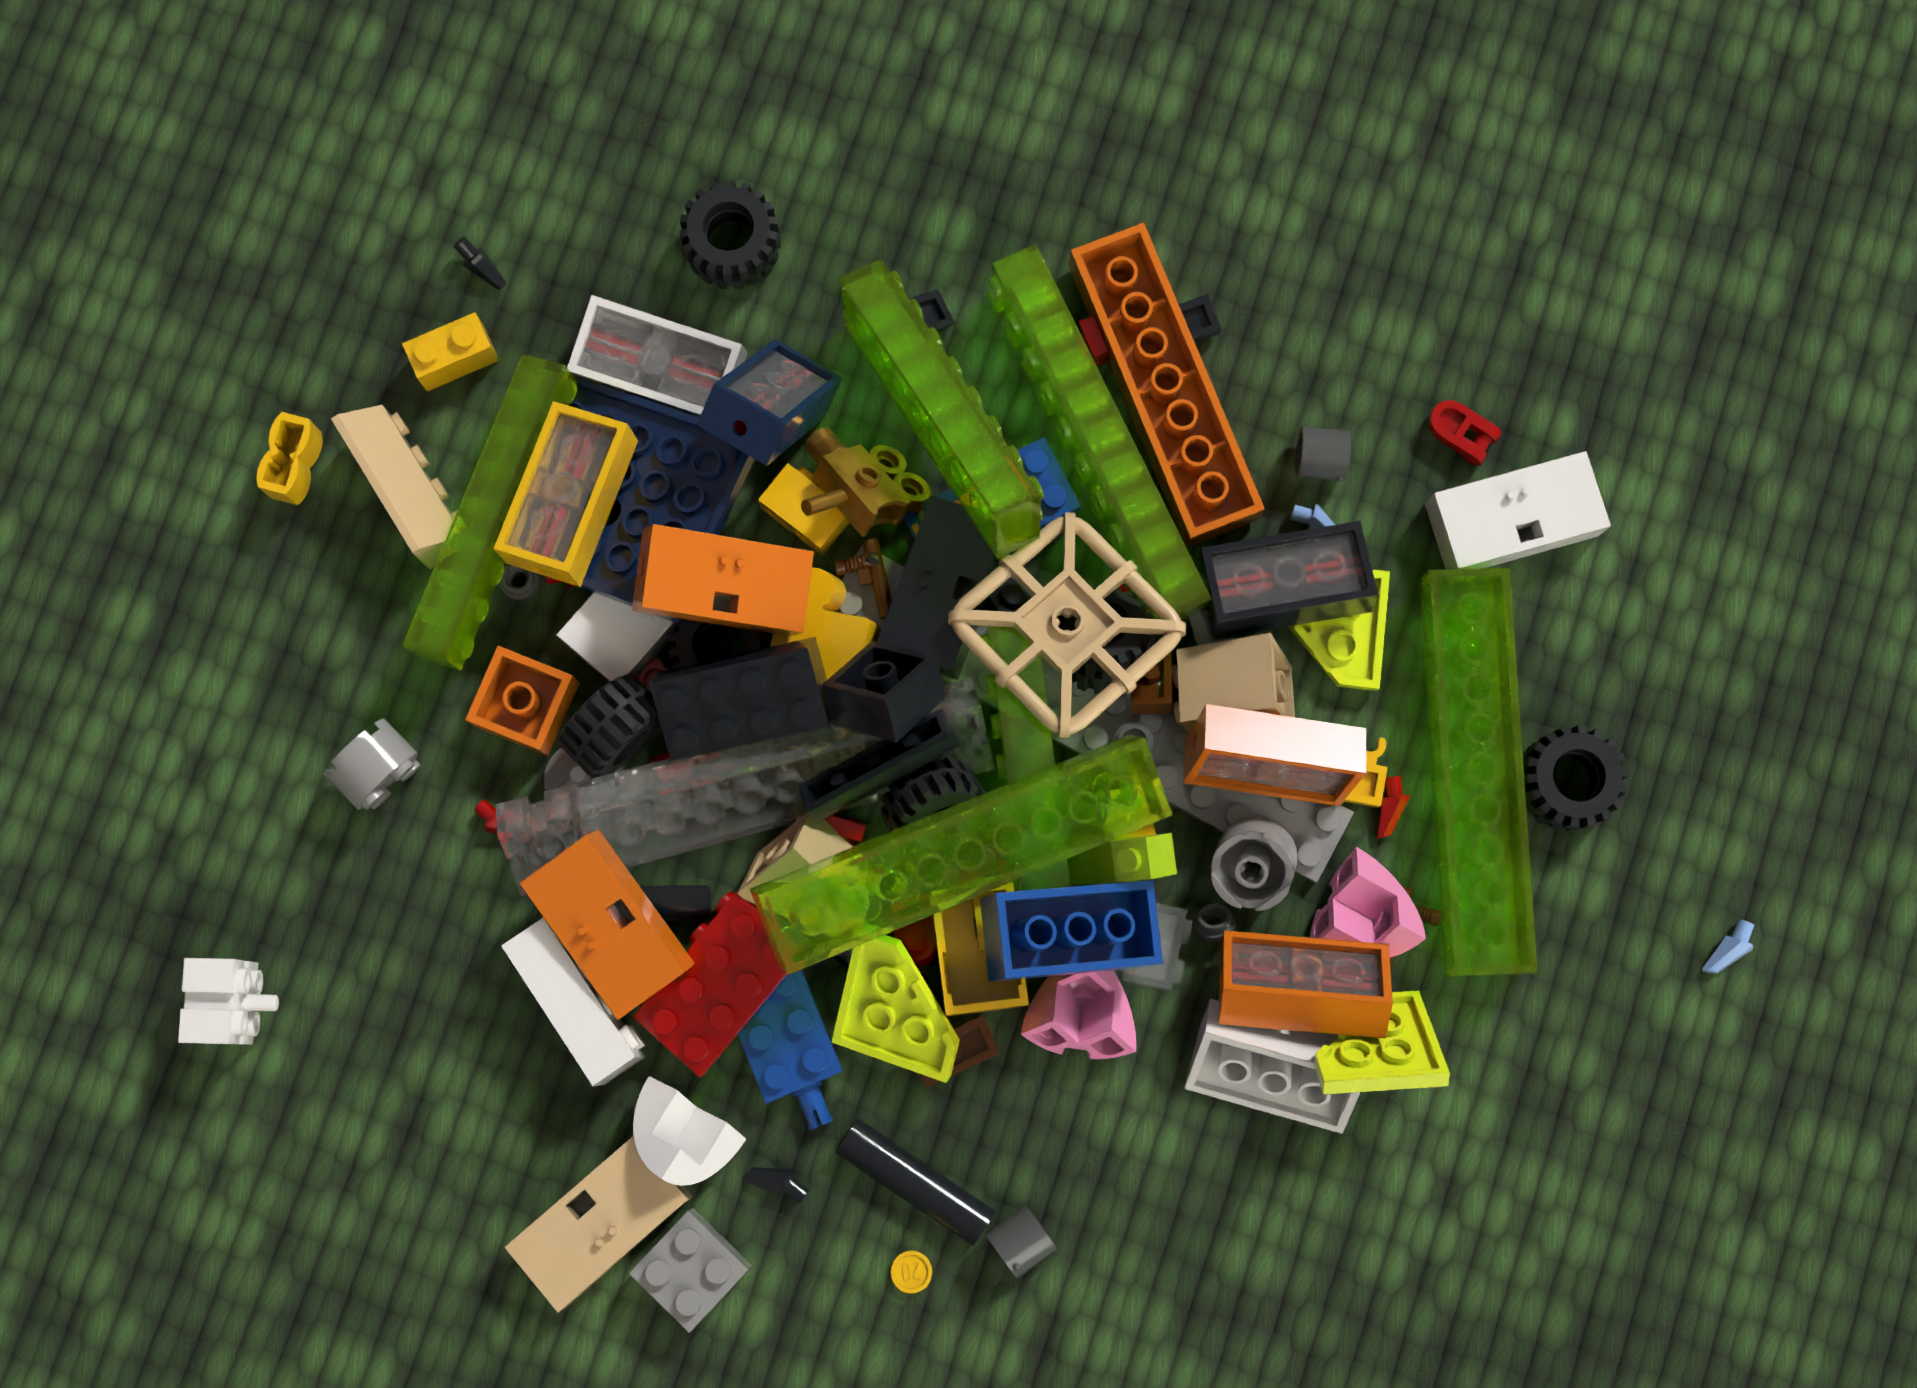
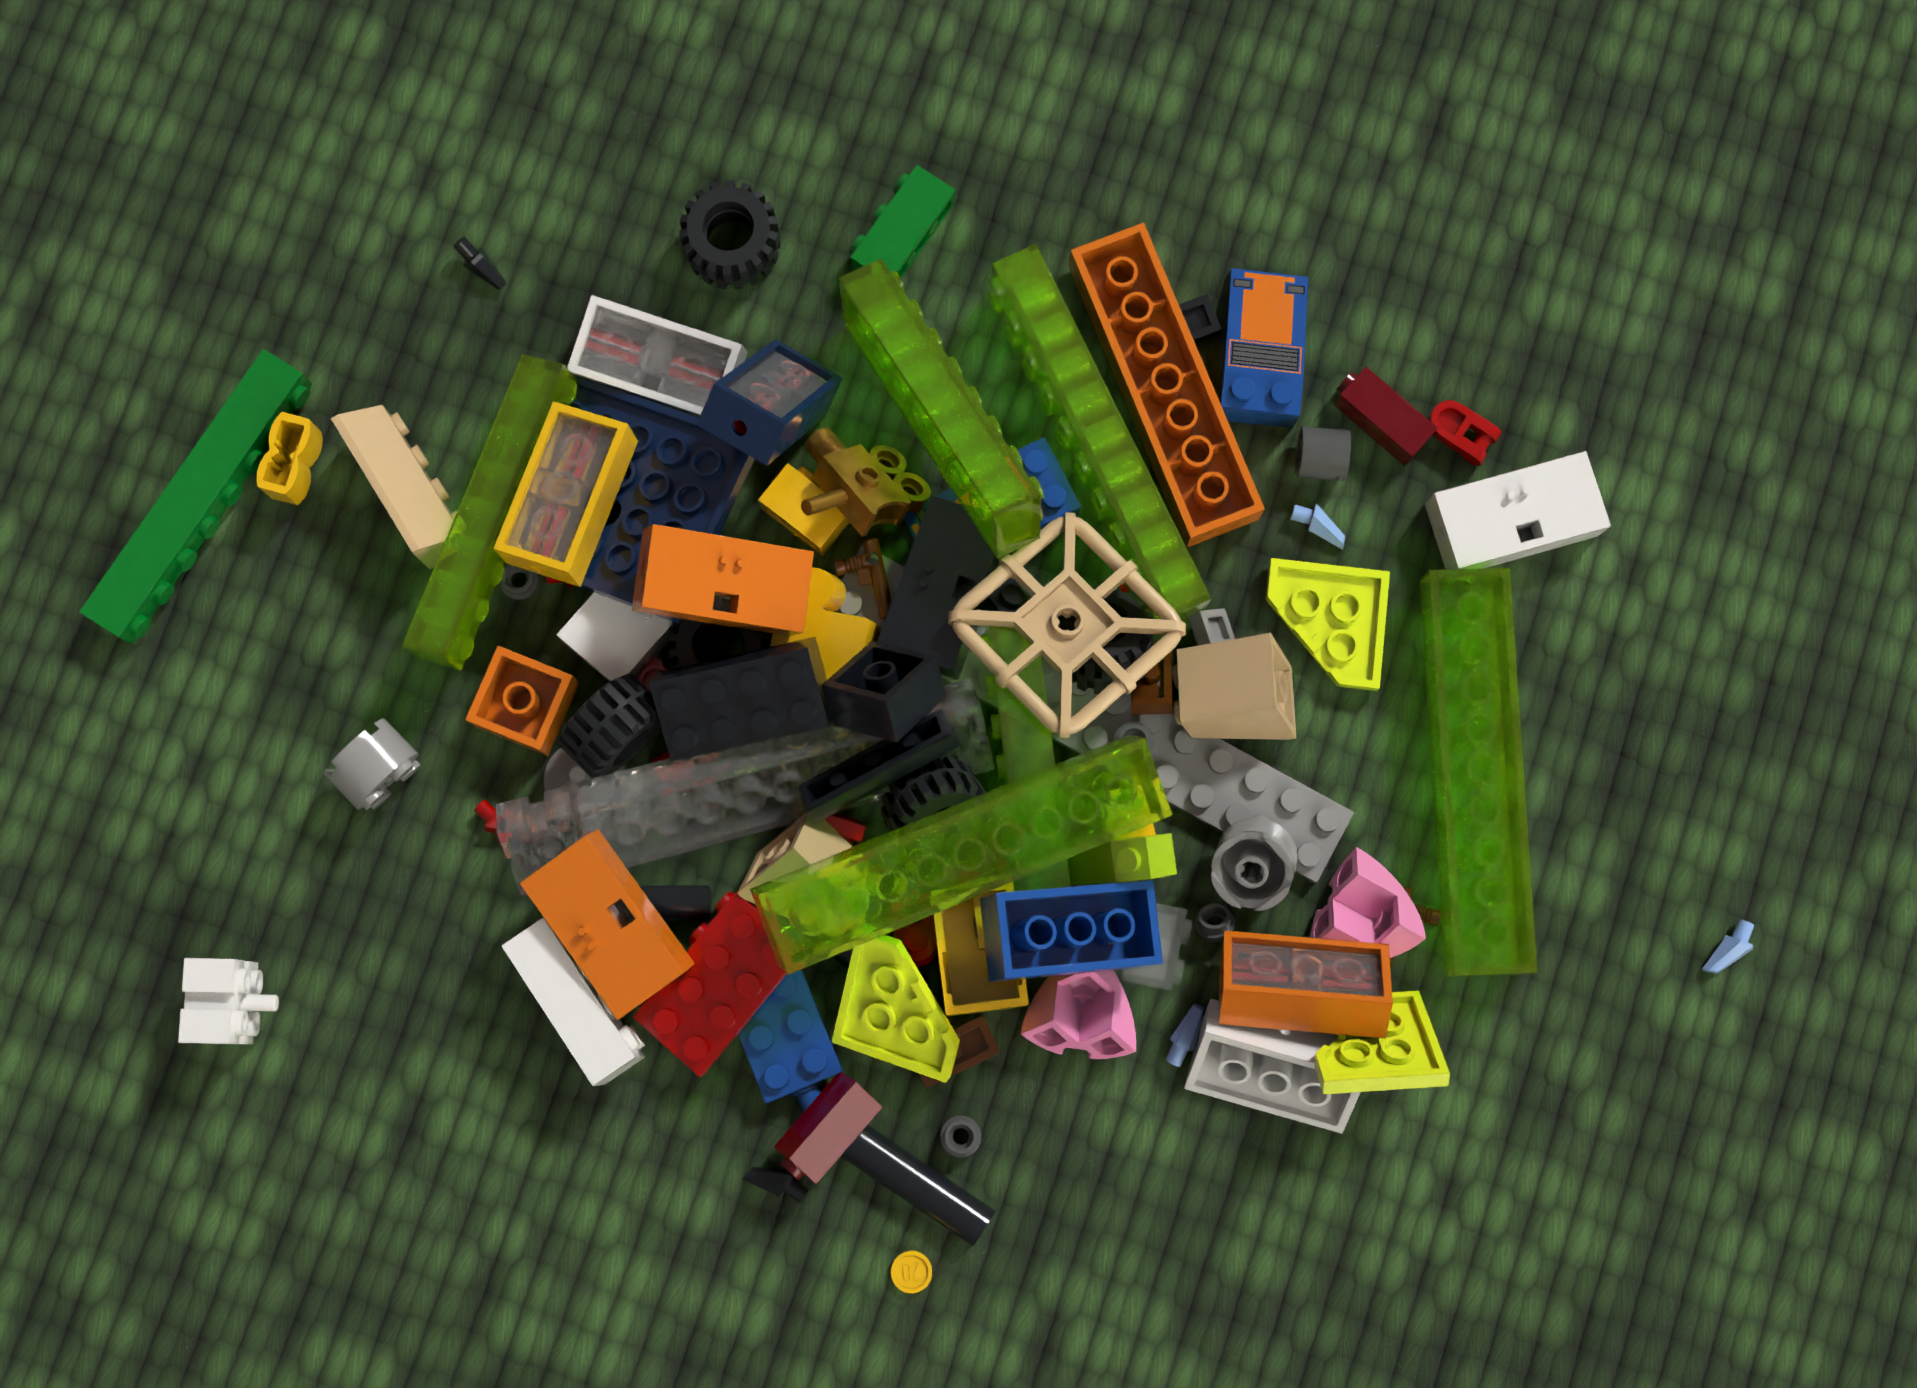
yellow brick [402,312,499,392] -> none
tan brick [504,1136,693,1312] -> none
light grey brick [629,1208,752,1333] -> none
white brick [633,1076,746,1186] -> none
black plate [902,289,955,339] -> none
dark grey piece [985,1204,1057,1279] -> none
red plate [1074,316,1108,367] -> none
brick [1183,704,1366,807] -> none
brick [1198,521,1378,639] -> none
yellow plate [1344,737,1388,808] -> none
red bar [1376,775,1410,839] -> none
black tyre [1516,725,1629,831] -> none
none -> green brick [79,349,313,644]
none -> brick [774,1072,882,1184]
none -> green brick [849,165,956,295]
none -> dark grey plate [940,1116,981,1158]
none -> light blue bar [1166,1003,1205,1067]
none -> slope [1218,268,1308,428]
none -> dark red brick [1334,366,1438,466]

